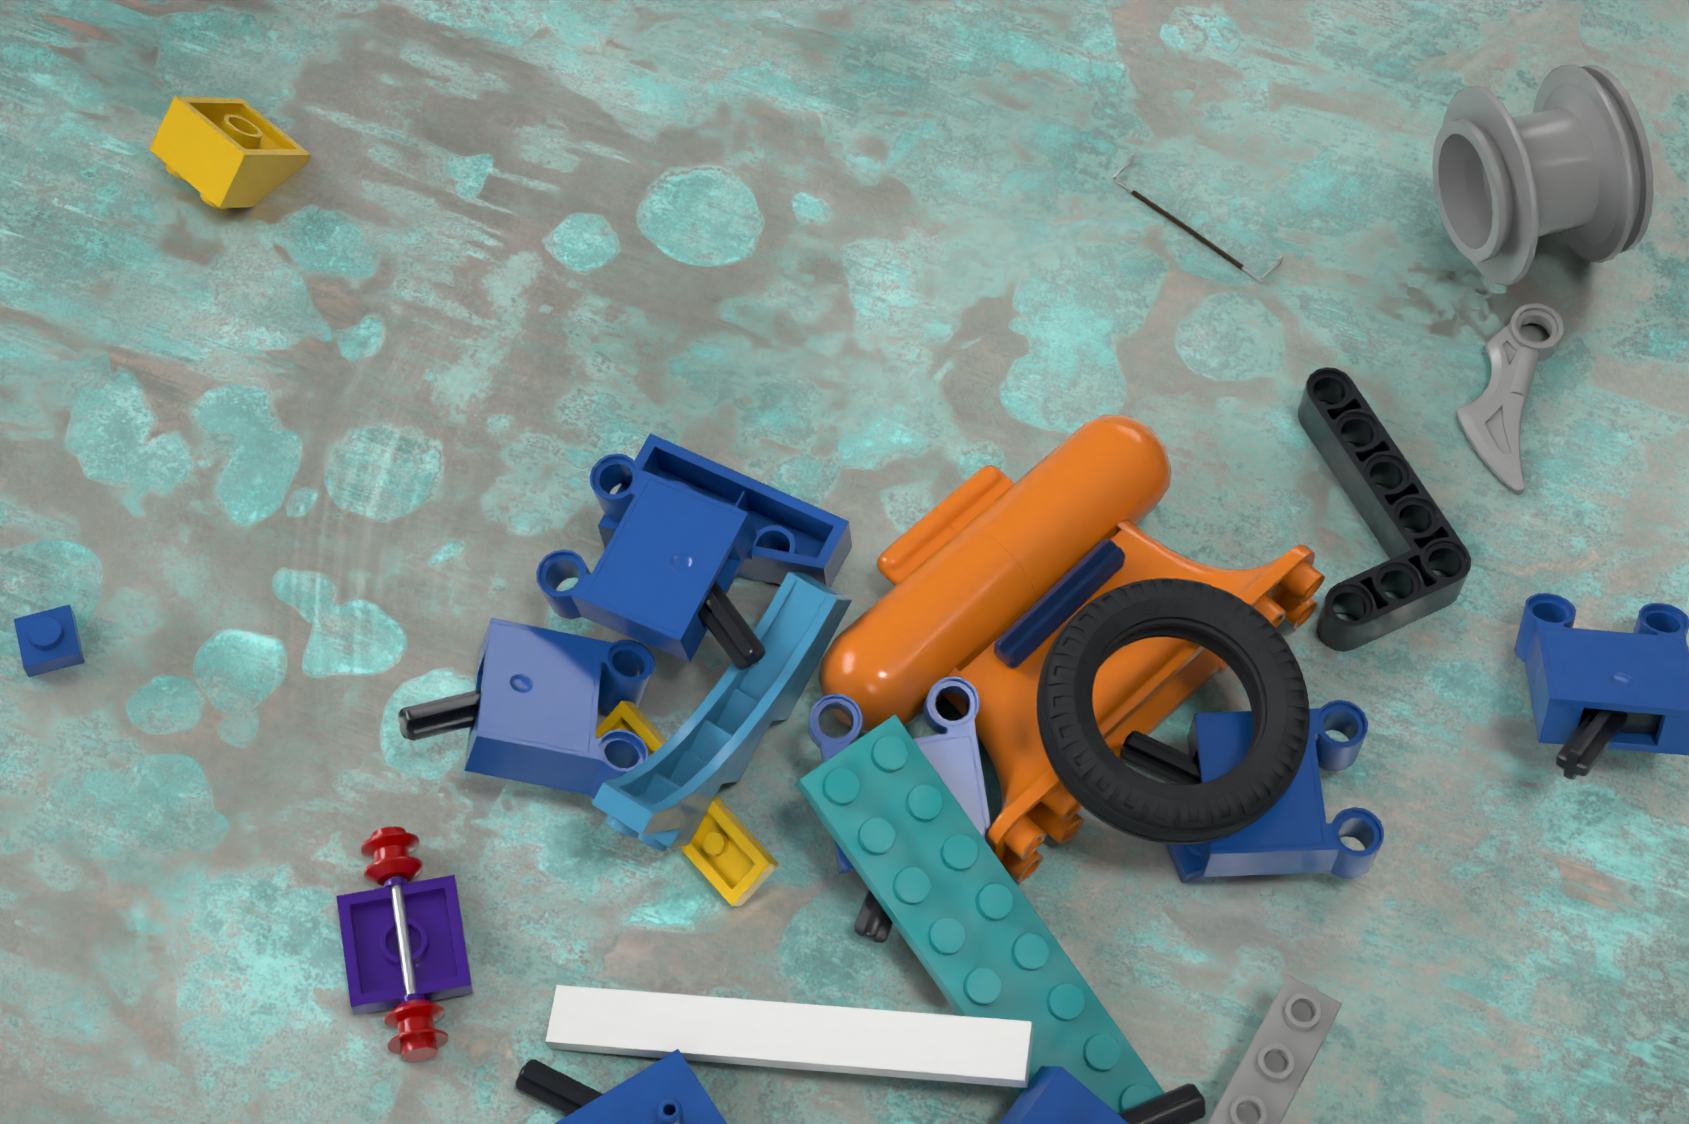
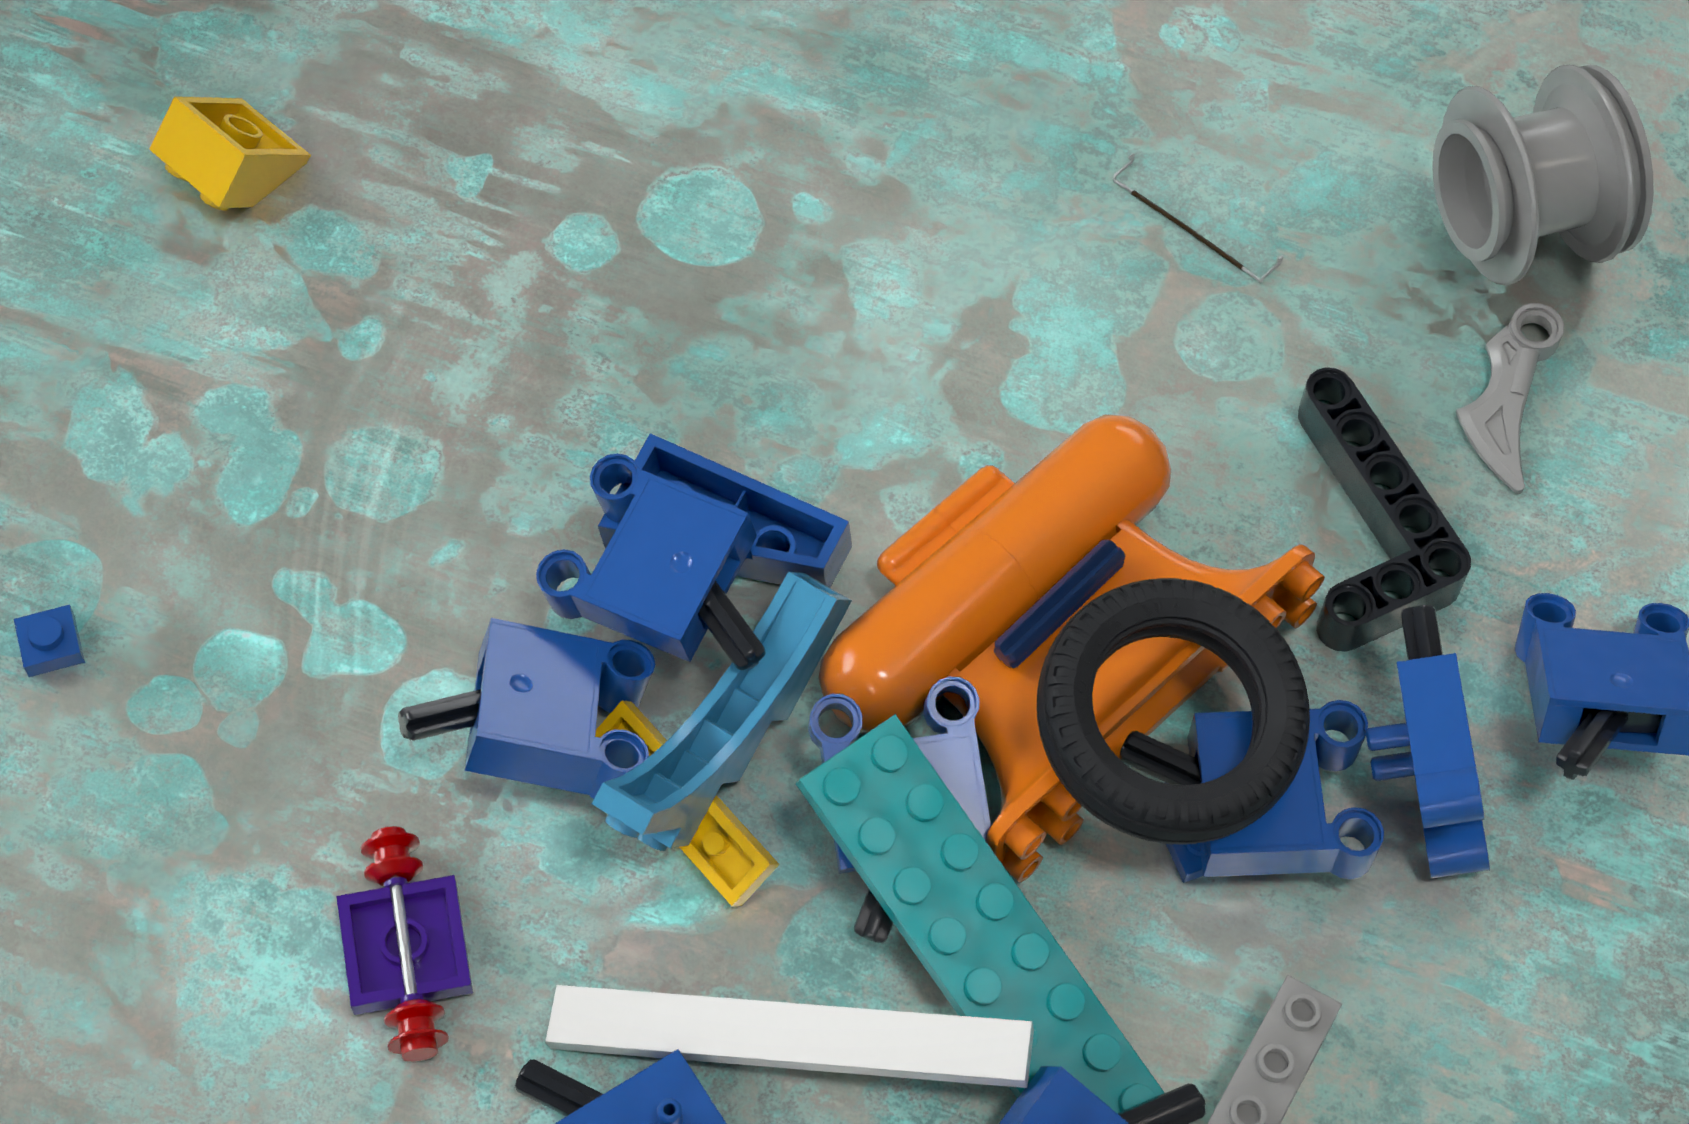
none -> blue piece [1365,605,1490,878]

